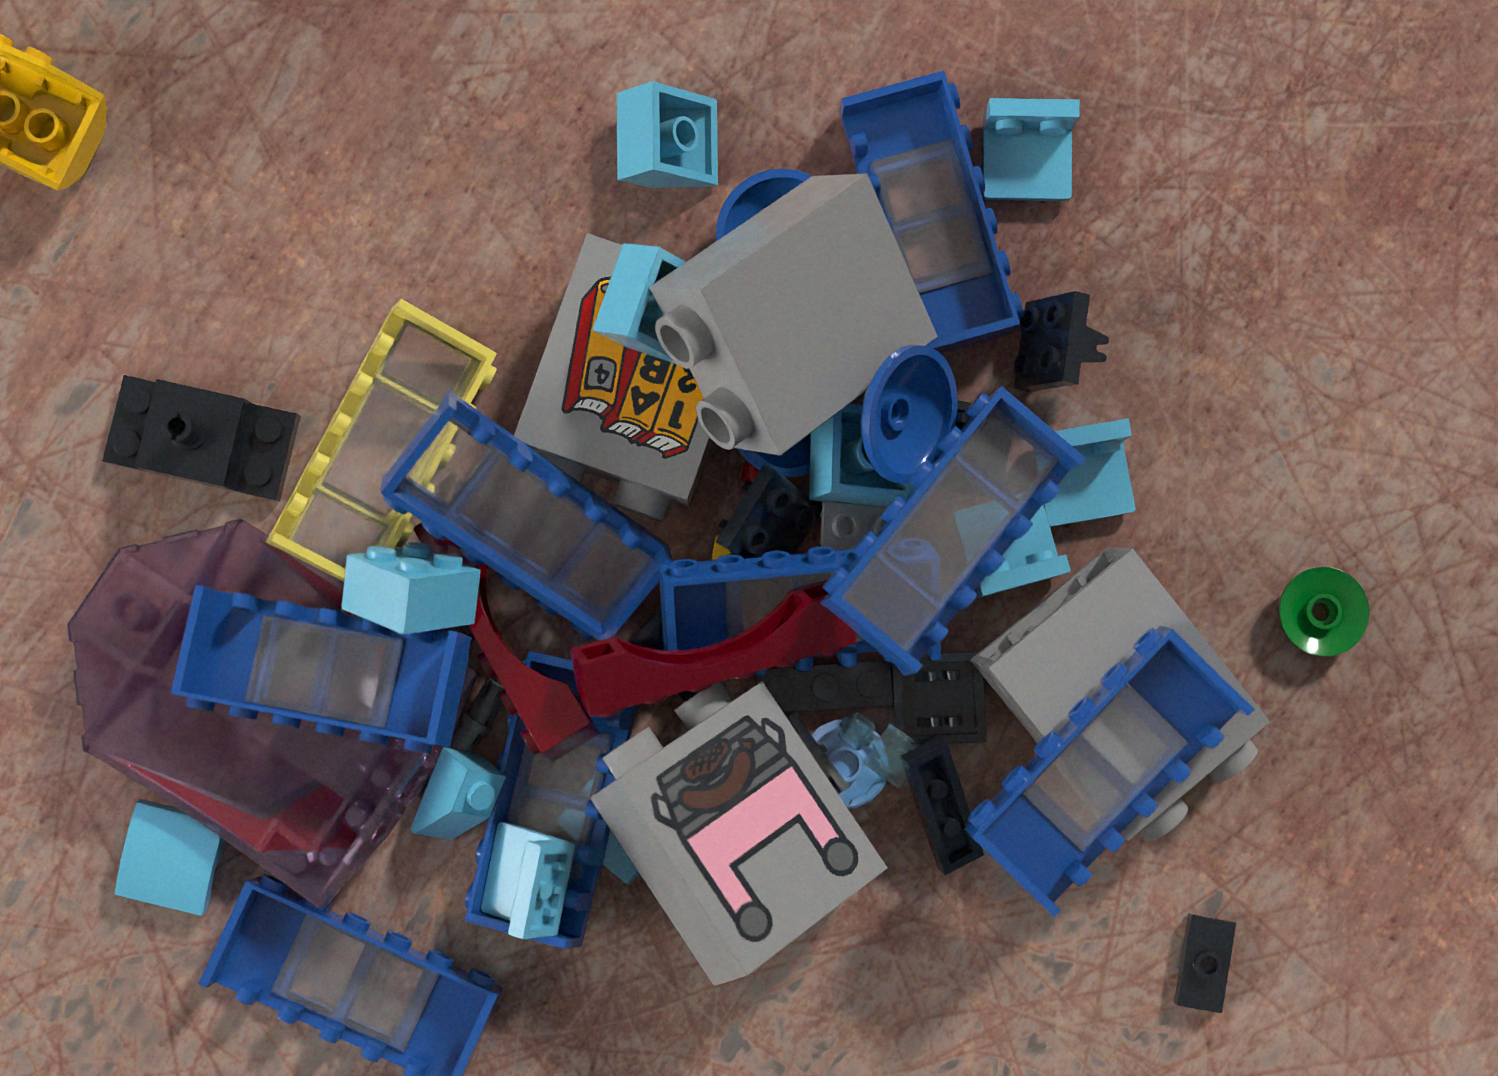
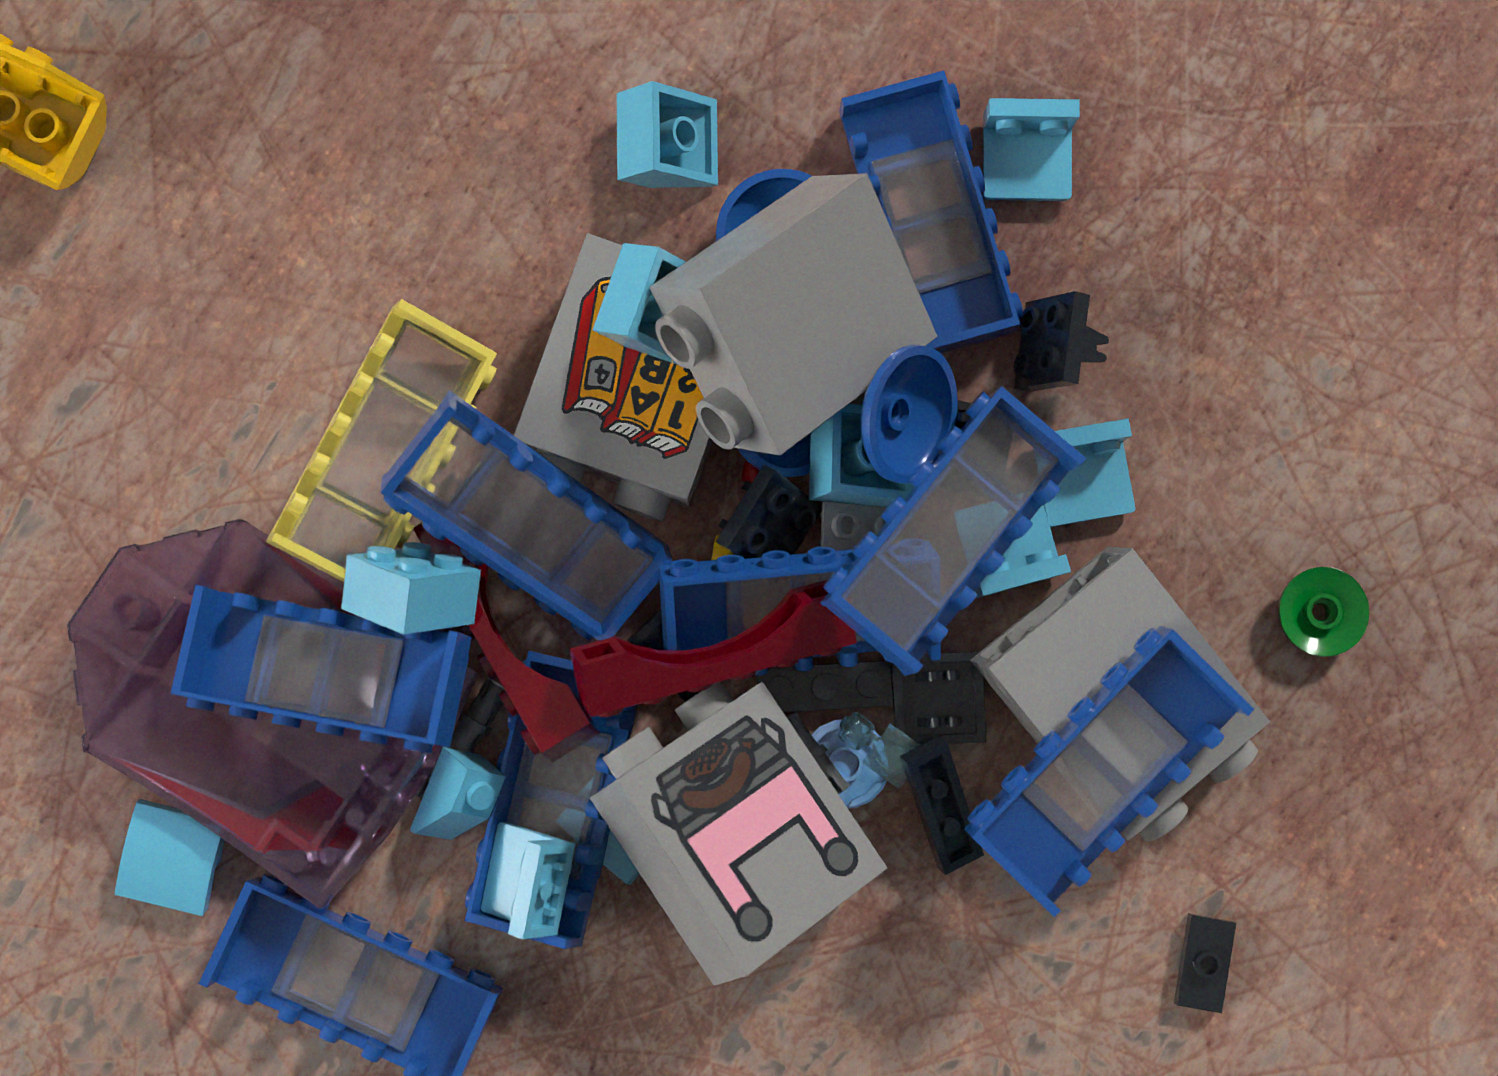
black brick [102,375,301,502] -> none

